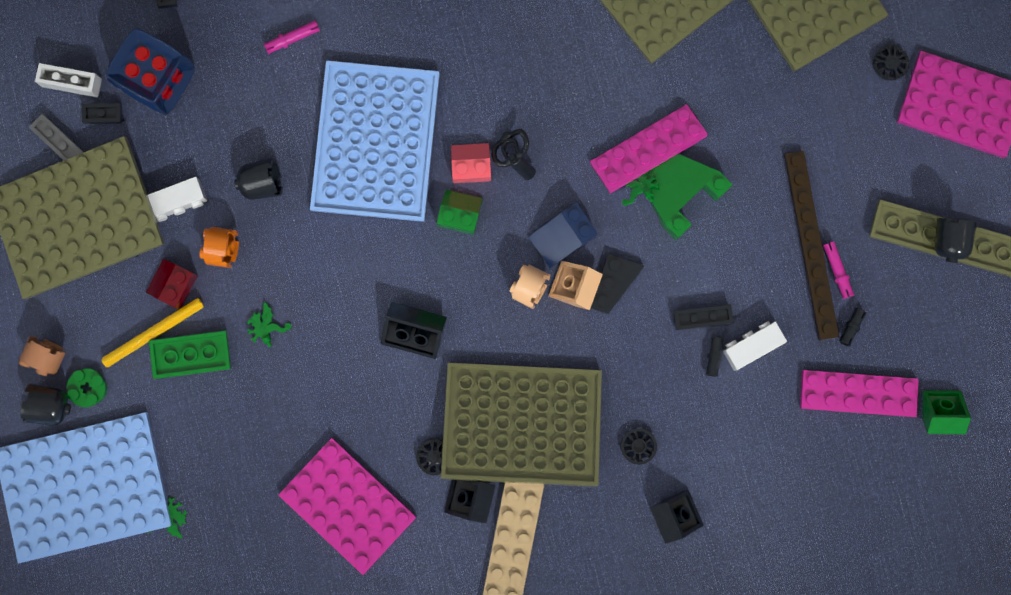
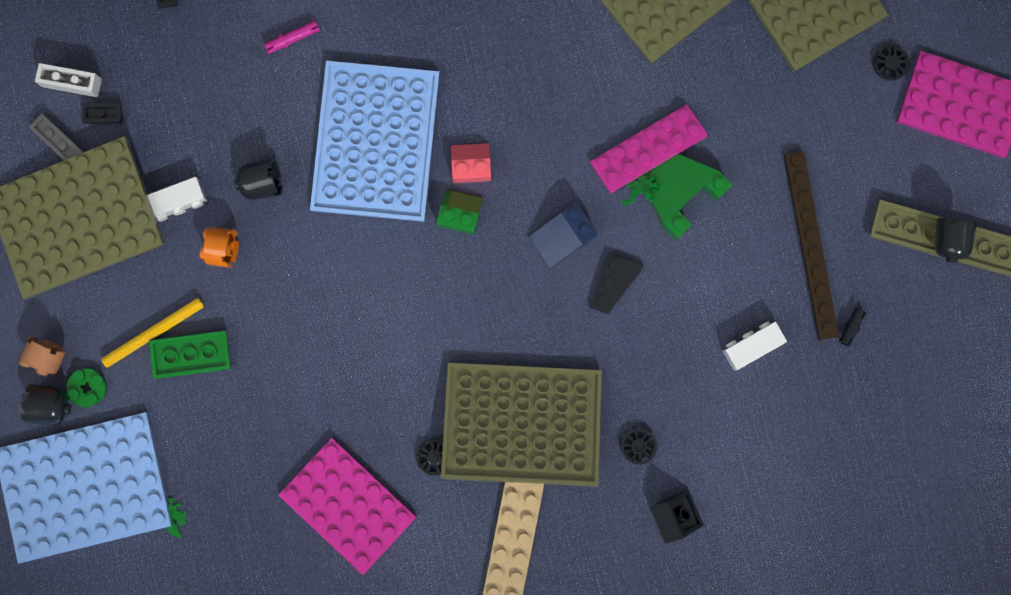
dark blue piece [106,28,195,115] -> none
dark red slope [146,259,198,309] -> none
green piece [247,302,292,348] -> none
black slope [381,302,447,359] -> none
black slope [444,480,495,523] -> none
black piece [491,129,536,180] -> none
light nougat brick [510,264,550,309] -> none
light nougat slope [549,261,603,310] -> none
black plate [673,304,734,331] -> none
black pin [705,337,724,377] -> none
dark pink plate [800,370,918,417] -> none
dark pink pin [823,241,855,299] -> none
green slope [923,390,971,434] -> none

